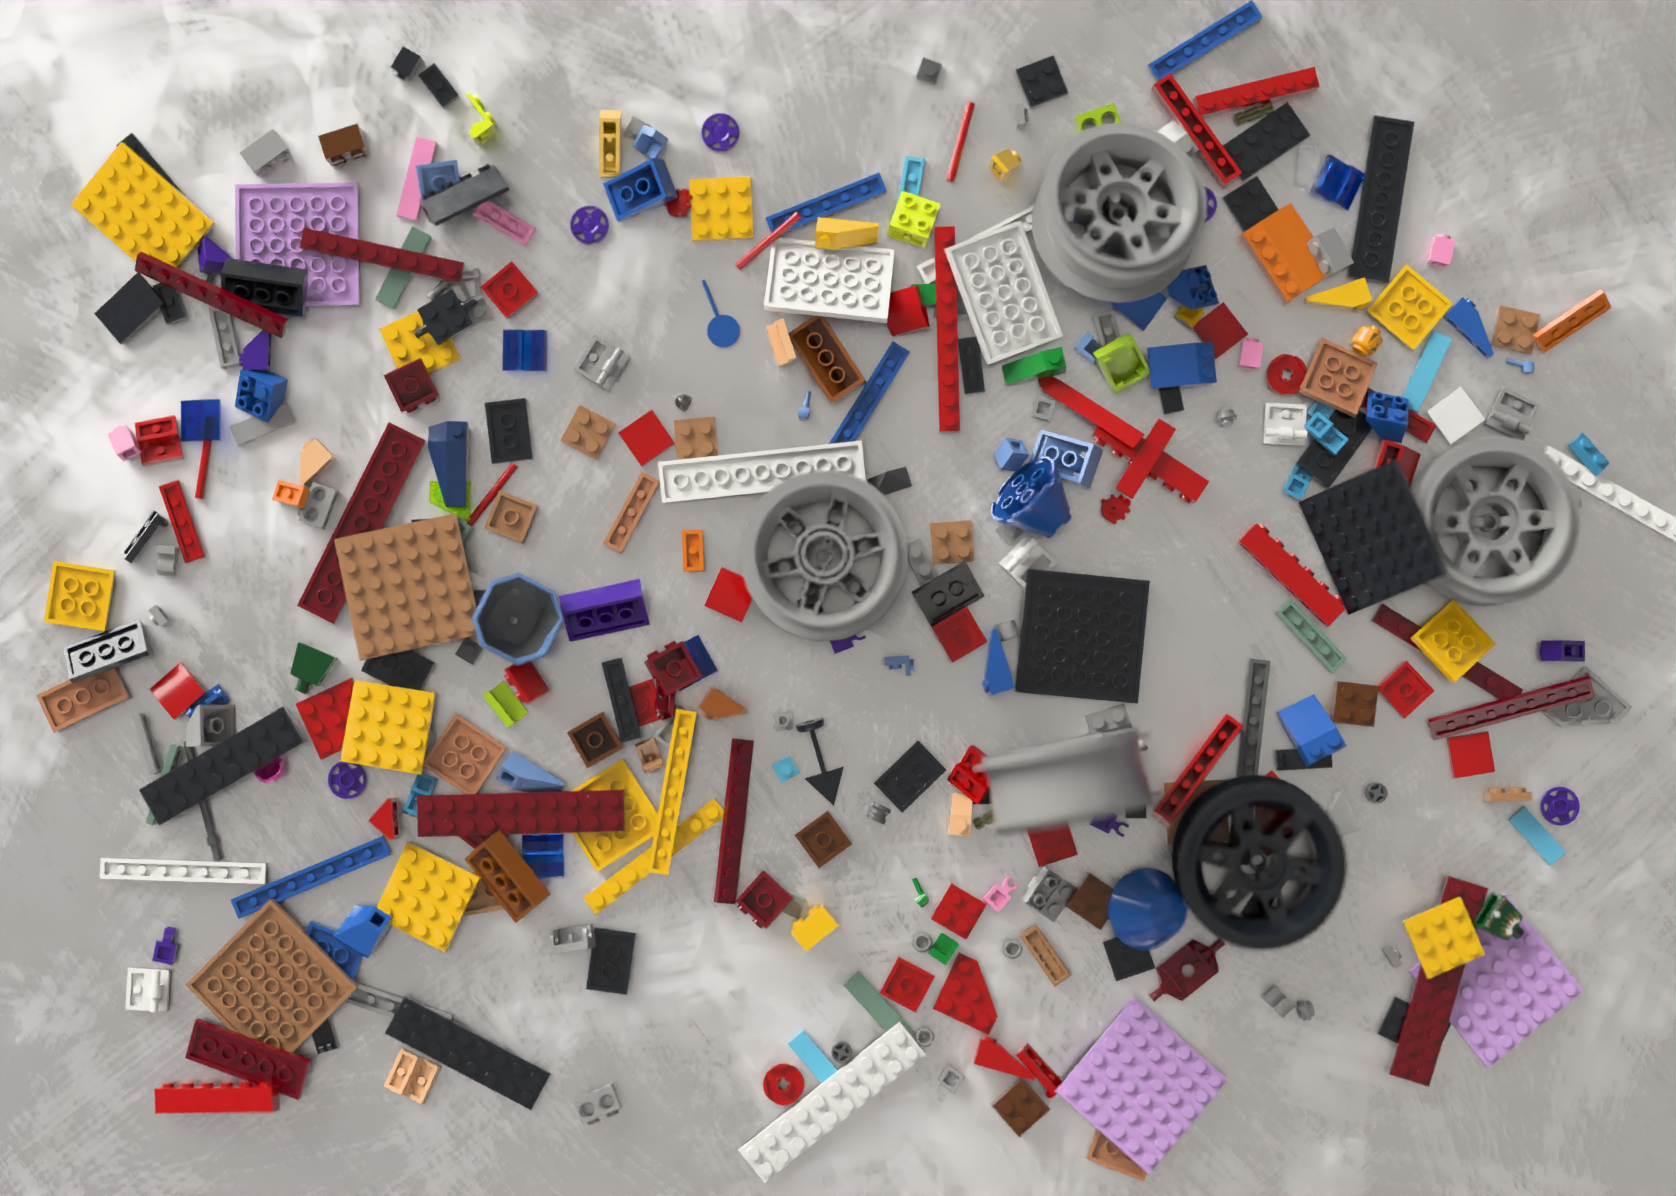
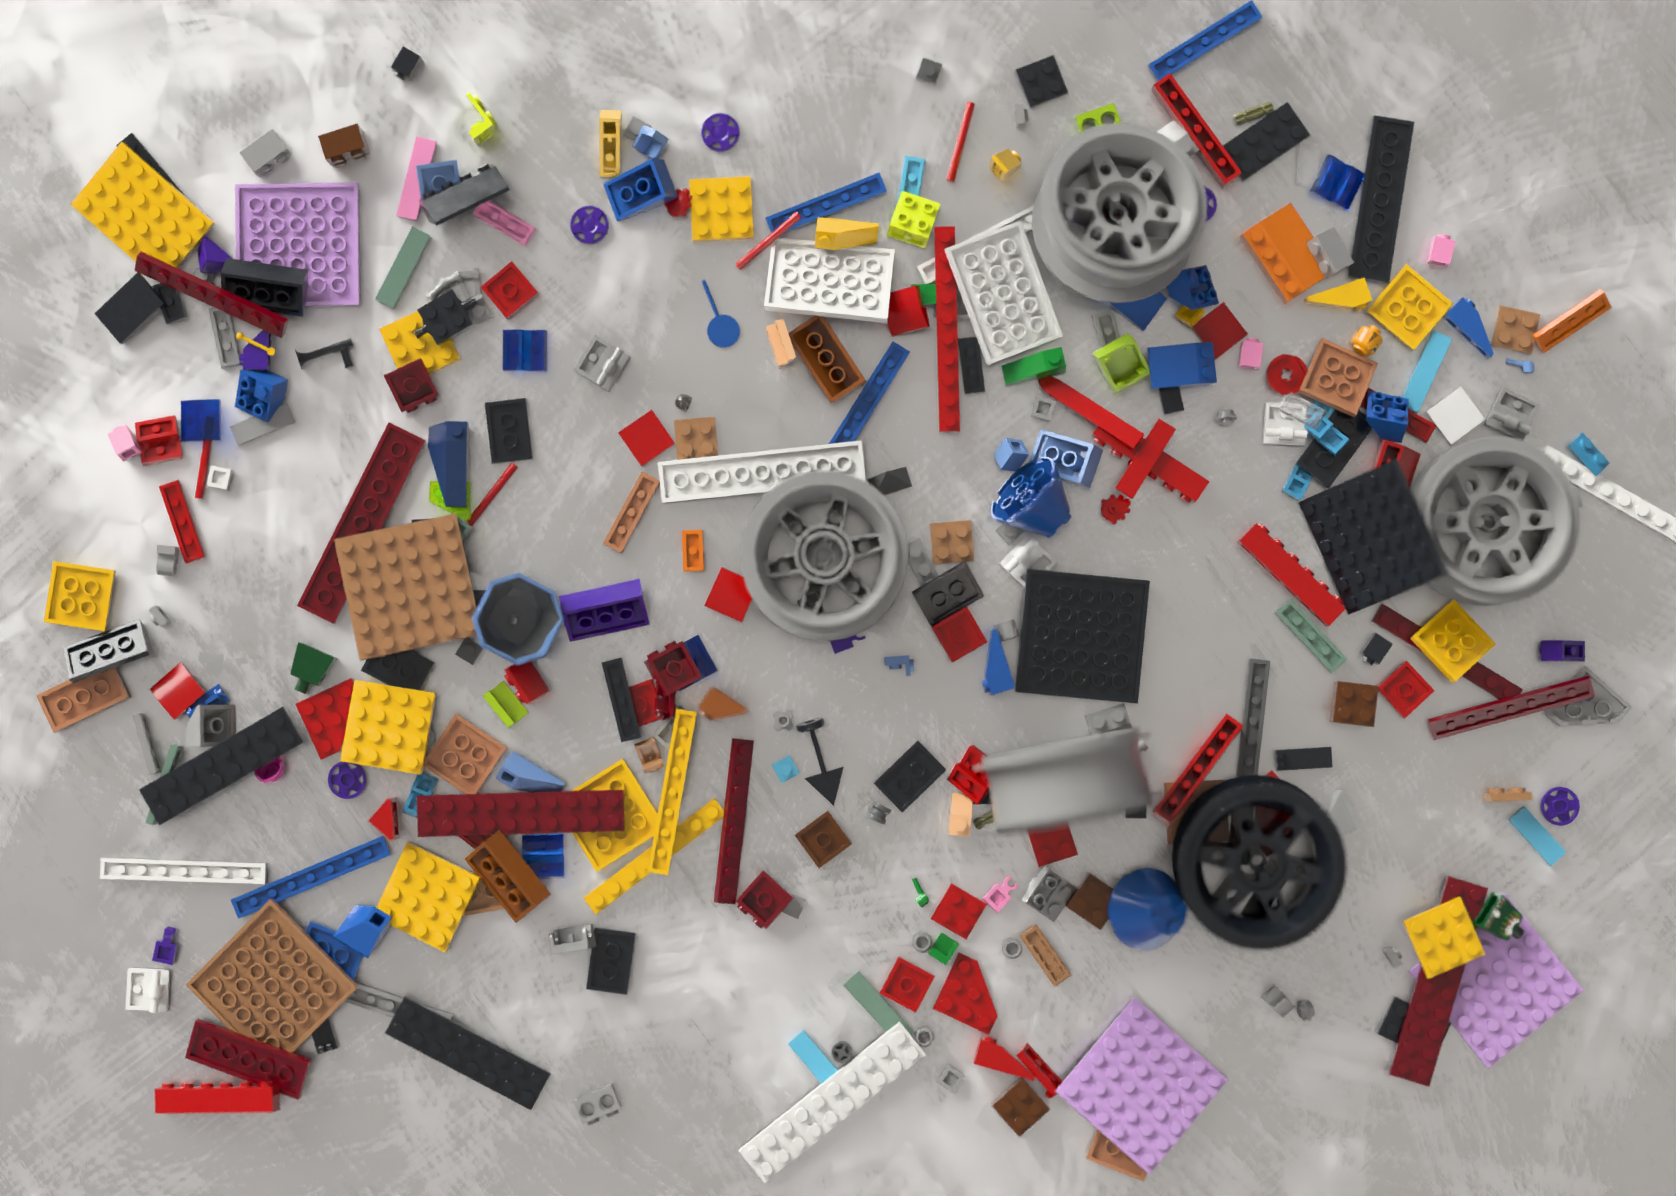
black hinge [121,510,168,563] -> none
dark grey bar [183,741,222,861] -> none
orange plate [272,480,310,508] -> none
light grey brick [298,482,339,530] -> none
dark red plate [300,228,465,284] -> none
light nougat slope [300,439,335,486] -> none
light nougat slope [384,1049,442,1104] -> none
black plate [418,63,460,109] -> none
medium nougat plate [484,490,538,544] -> none
medium nougat plate [560,405,616,460] -> none
reddish brown brick [567,712,625,768] -> none
red plate [763,1063,804,1105] -> none
yellow brick [791,904,839,951] -> none
medium blue hand [798,391,811,420] -> none
medium blue panel [1074,331,1101,364] -> none
dark purple plate [1090,814,1129,837] -> none
black tile [1103,937,1155,981] -> none
dark red plate [1149,939,1226,1002] -> none
red brick [1193,67,1320,119] -> none
black plate [1222,176,1279,233] -> none
slope [1277,695,1346,768] -> none
dark grey wheel [1365,783,1388,803] -> none
red tile [1447,731,1495,778] -> none
none -> white plate [207,465,232,490]
none -> yellow hinge [236,332,276,356]
none -> black piece [295,338,354,370]
none -> clear tile [1279,392,1326,429]
none -> black brick [1359,633,1393,666]

